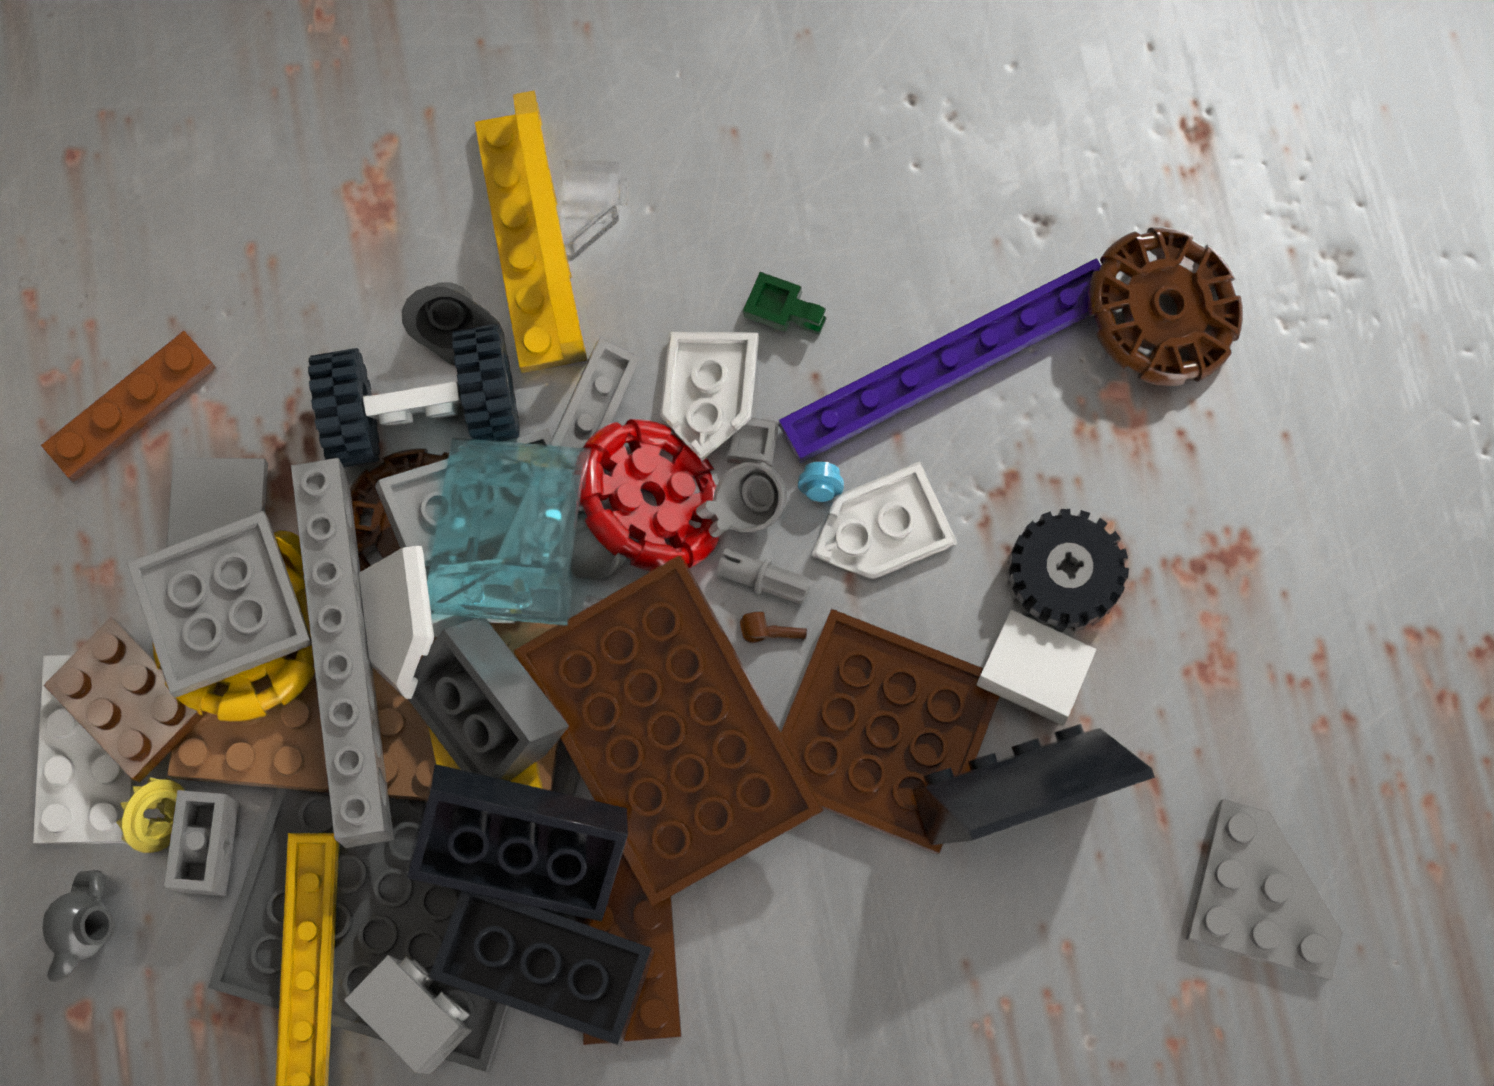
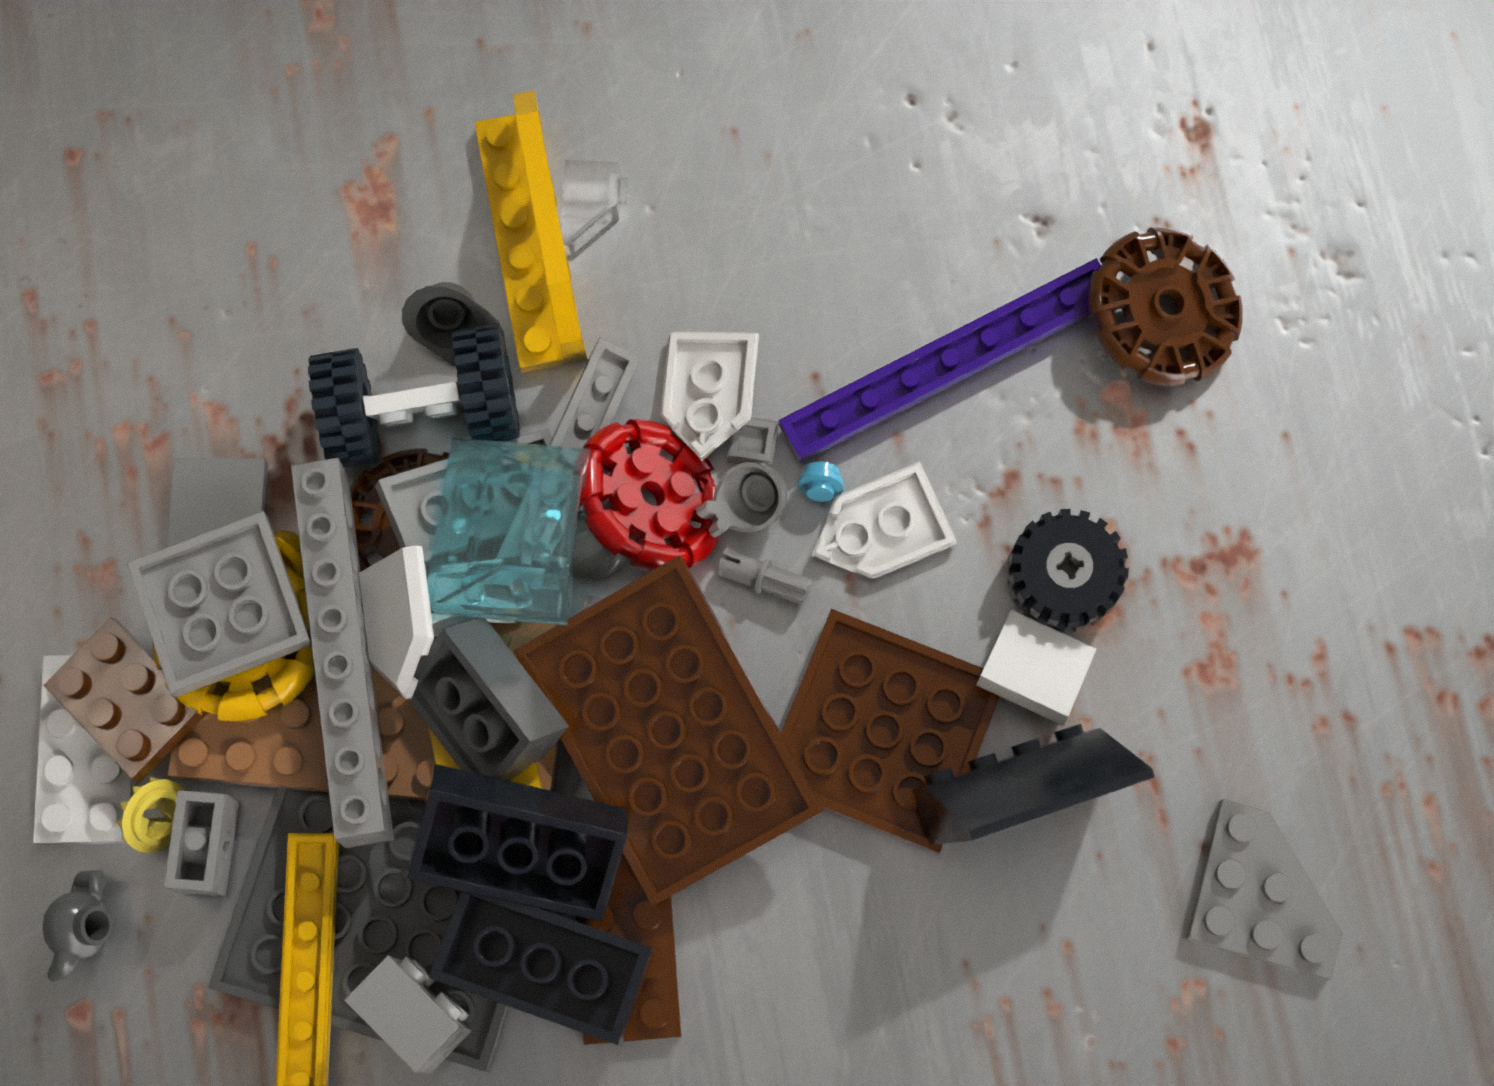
dark orange plate [41,331,216,483] -> none
reddish brown hand [740,612,807,643] -> none
dark green plate [743,271,827,335] -> none

